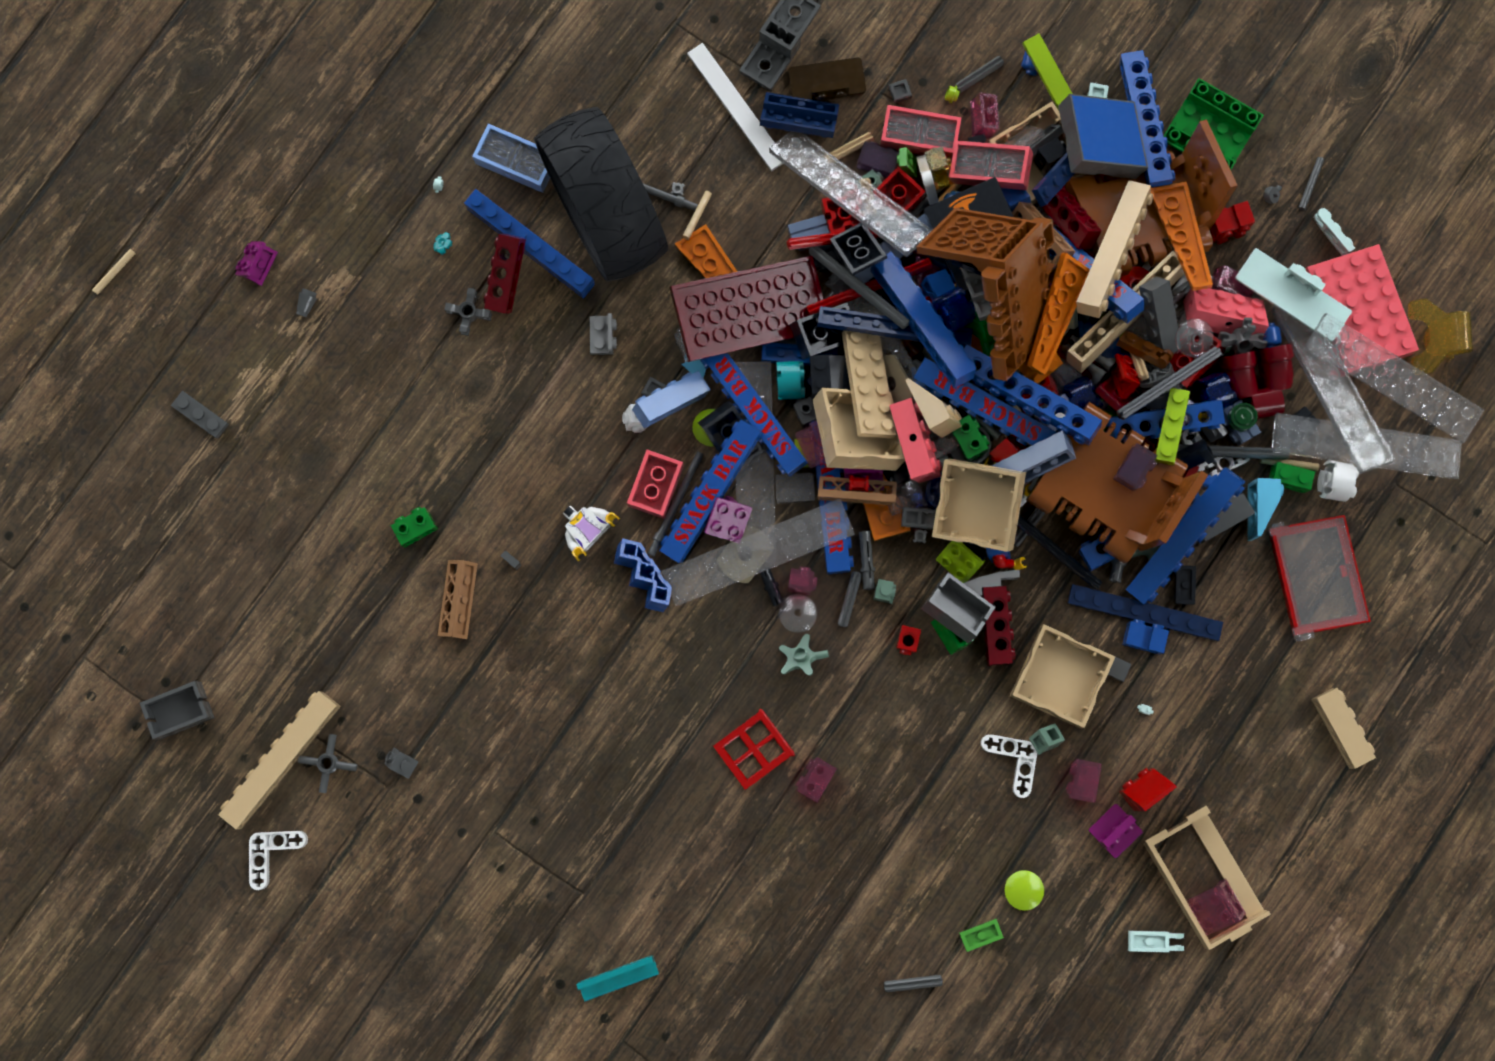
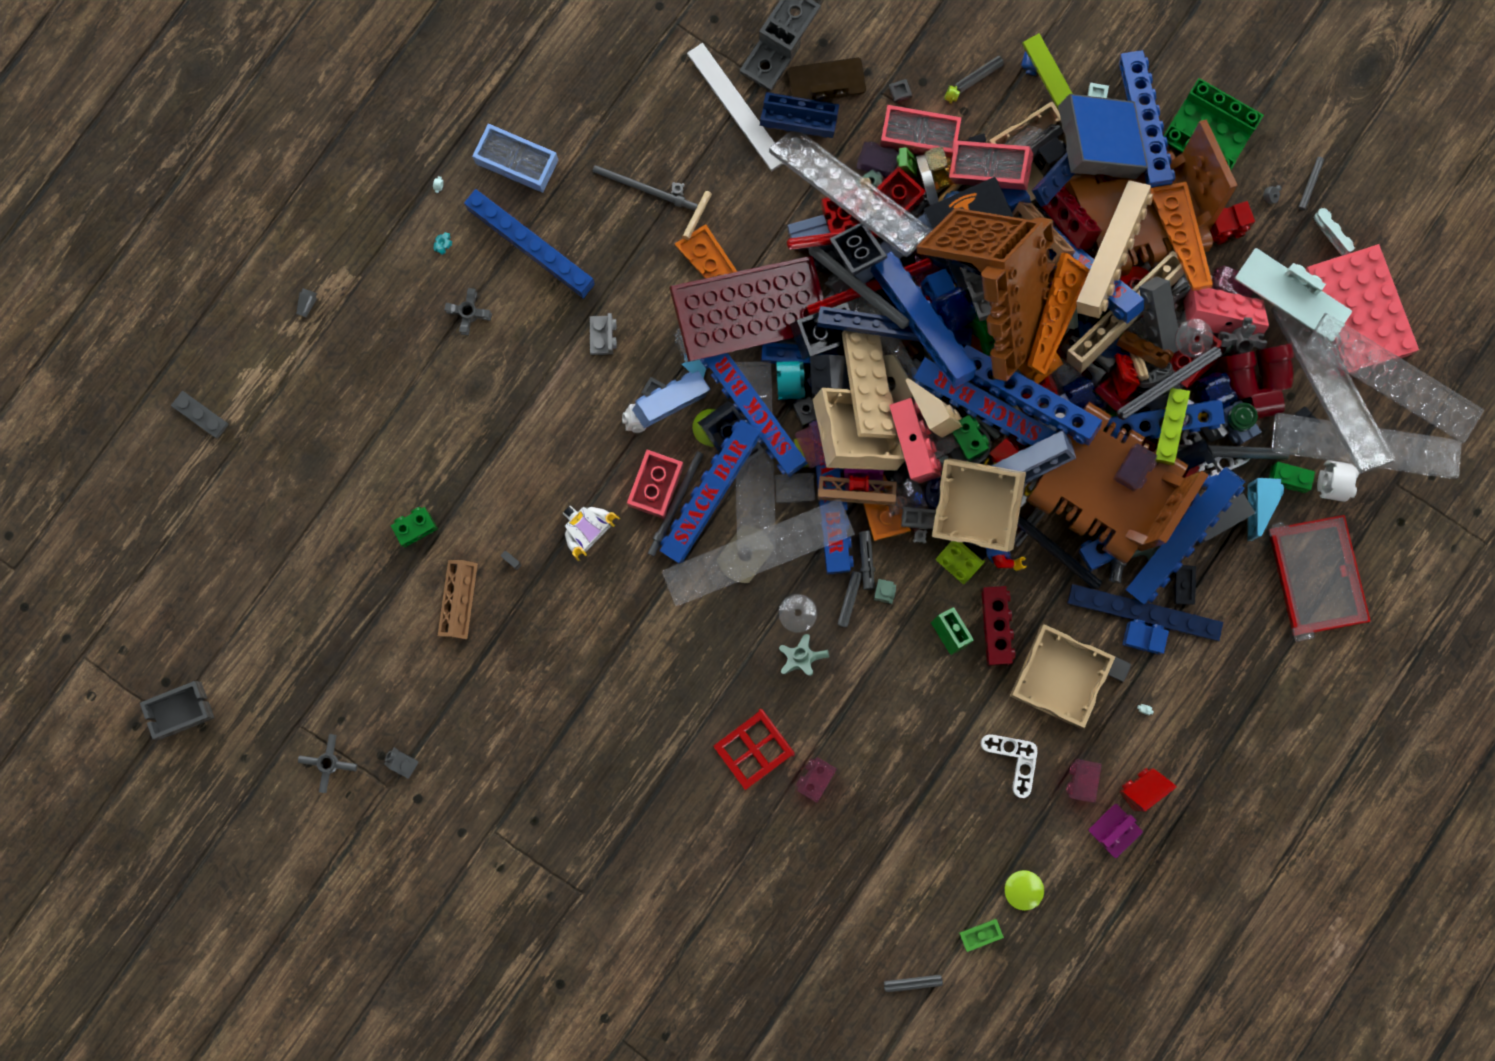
tan bar [92,249,136,295] -> none
tan brick [218,691,341,830] -> none
magenta bracket [235,241,278,286] -> none
white beam [249,831,308,890] -> none
dark red brick [484,234,526,314] -> none
black tyre [534,107,669,282] -> none
teal fence [576,955,659,1002] -> none
blue brick [614,538,672,612] -> none
magenta bracket [704,496,752,543] -> none
black pin [758,566,784,607] -> none
clear pink brick [788,566,818,595] -> none
tan axle [823,132,874,166] -> none
red brick [896,625,921,656] -> none
dark grey piece [921,572,995,644] -> none
light grey slope [964,570,1020,596] -> none
clear pink brick [970,92,999,139] -> none
sand green brick [1029,724,1065,755] -> none
light aqua hinge [1128,930,1184,952] -> none
tan piece [1144,806,1271,950] -> none
clear pink bracket [1187,878,1246,935] -> none
tan bar [1260,459,1319,471] -> none
blue head [1263,323,1282,348] -> none
tan brick [1311,688,1376,769] -> none
clear yellow piece [1408,298,1473,375] -> none

